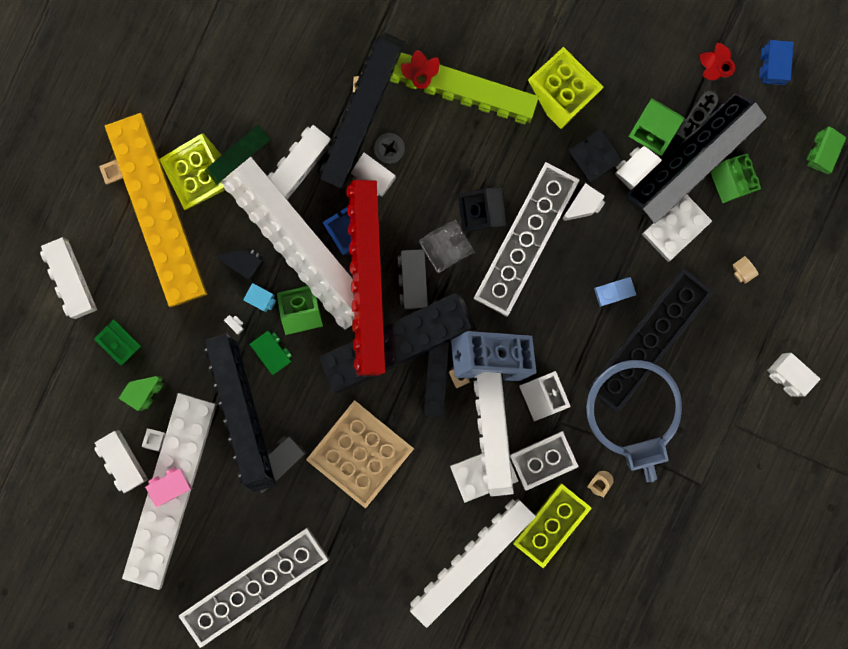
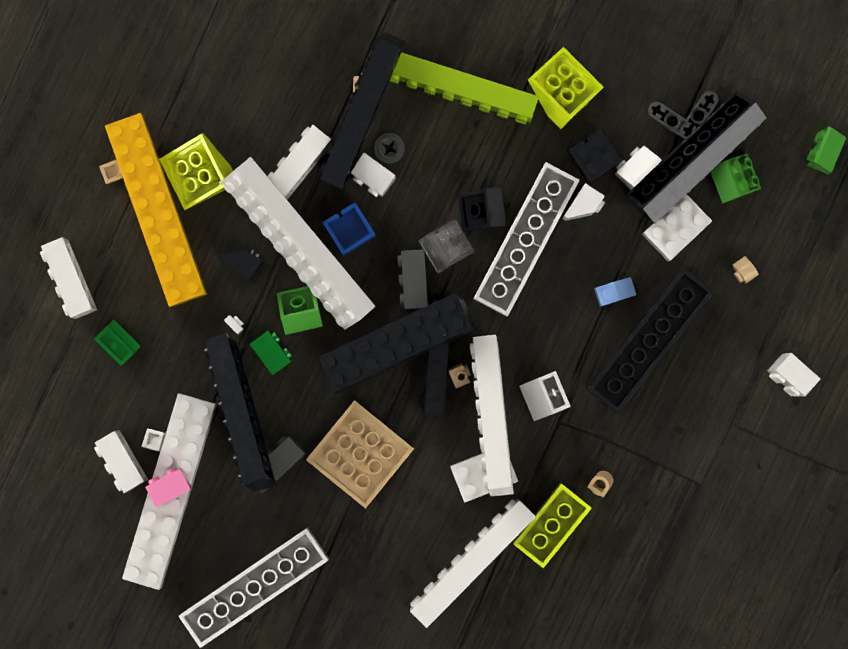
bright green slope [119,376,164,411] -> none
dark green tile [205,125,270,184] -> none
medium azure brick [244,283,276,312] -> none
red brick [347,180,385,375] -> none
red plate [401,50,440,89] -> none
sand blue plate [451,331,537,381] -> none
white brick [510,431,578,491] -> none
sand blue brick [586,360,682,482] -> none
bright green slope [629,98,685,156] -> none
red plate [700,43,736,80] -> none
blue piece [759,40,794,85] -> none

